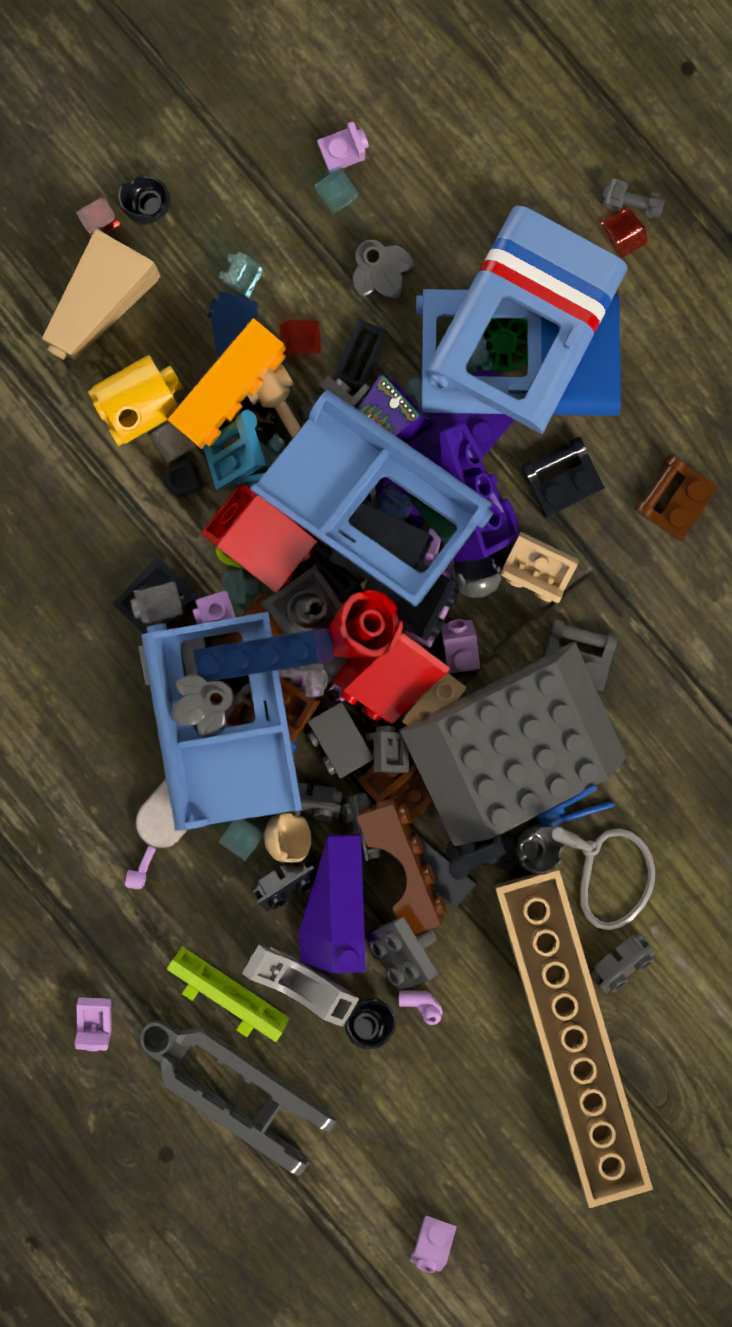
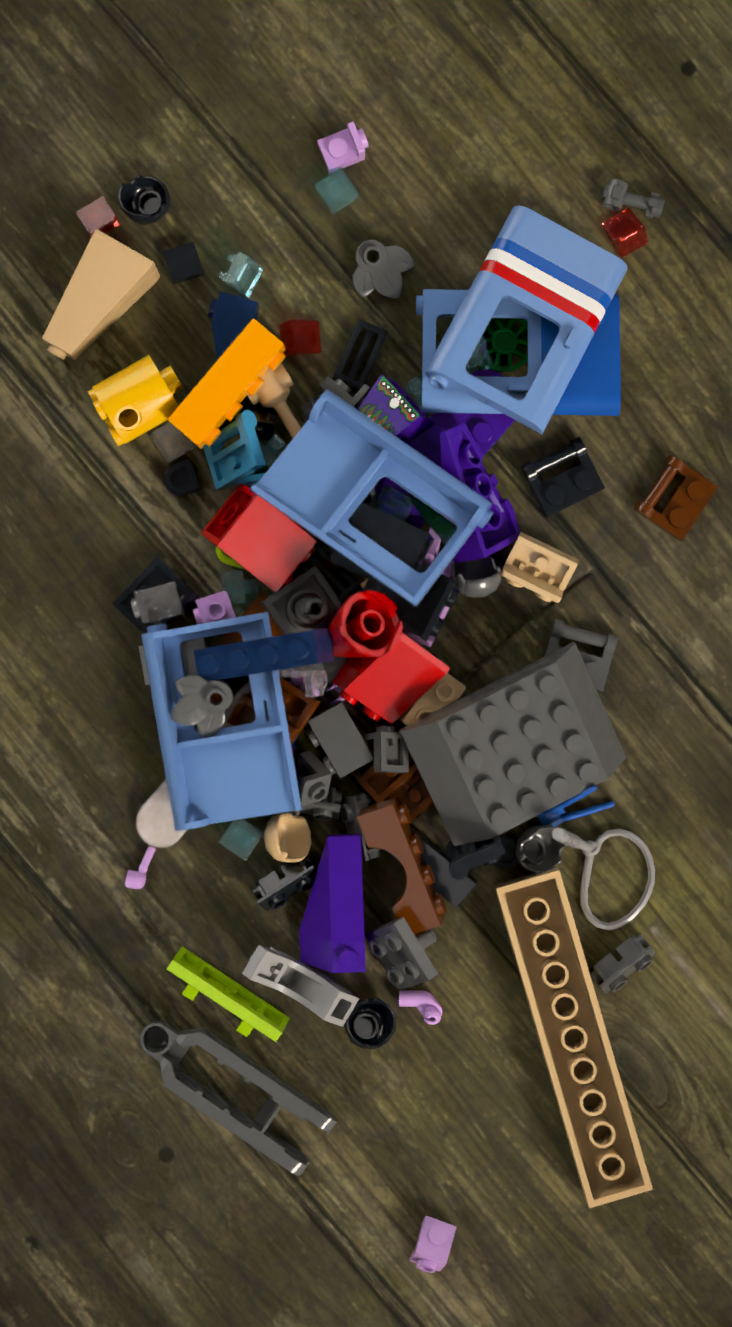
lavender bracket [75,997,112,1051] -> none
lavender bracket [441,619,480,674] -> none
none -> black tile [163,242,204,284]
none -> dark grey bracket [296,750,332,806]

